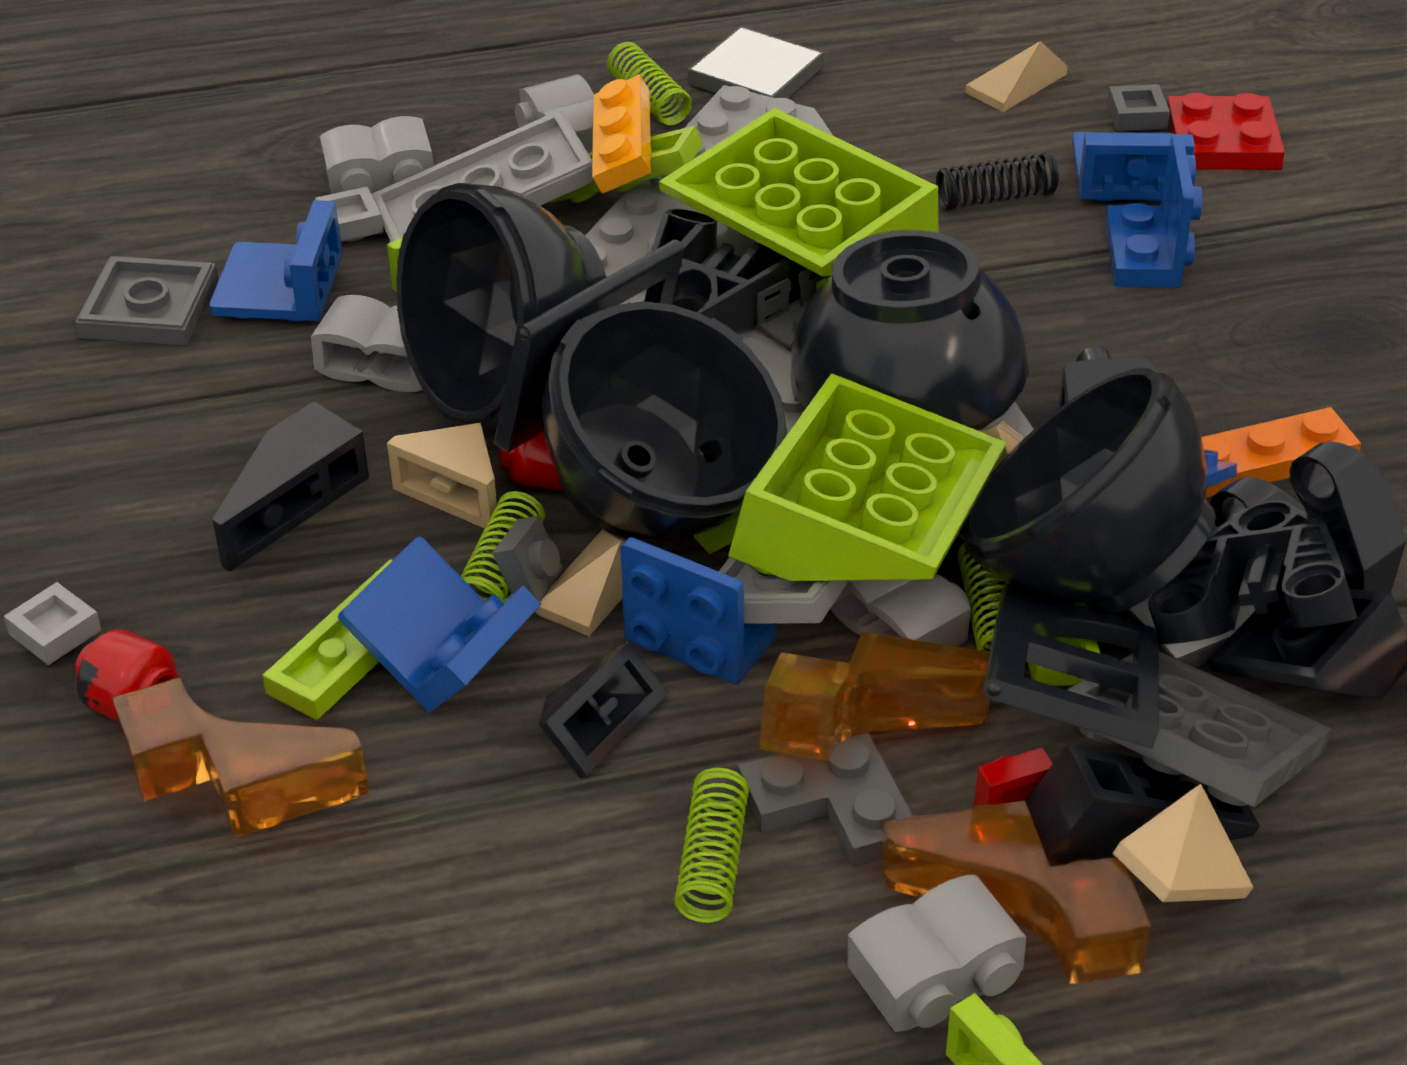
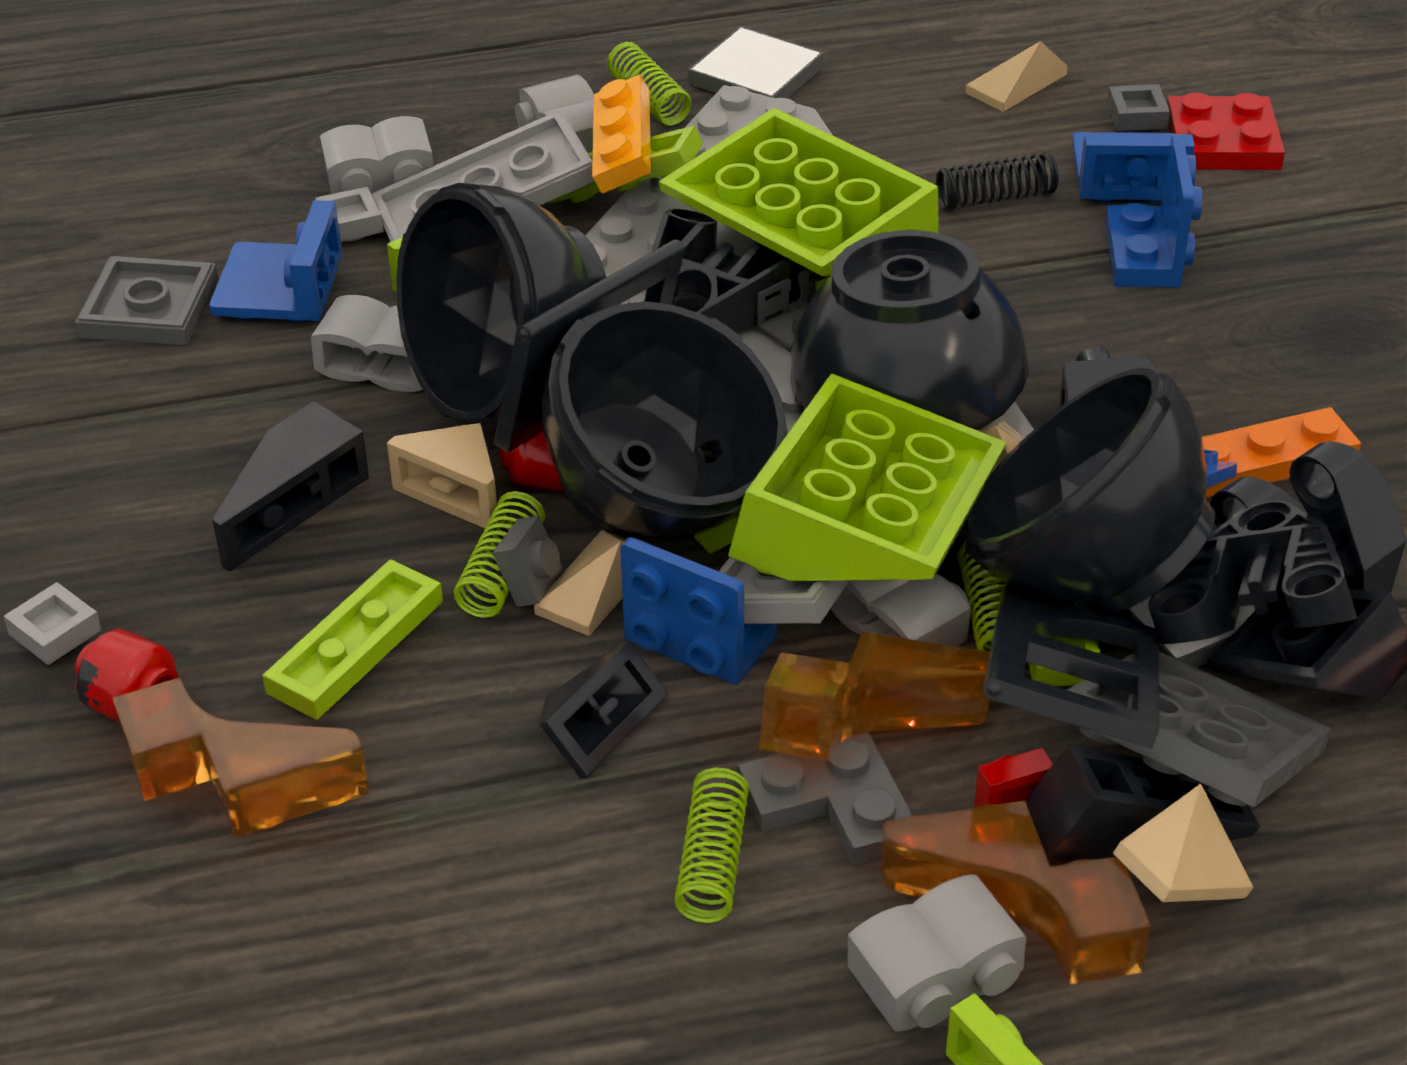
blue bracket [338,537,541,713] -> none

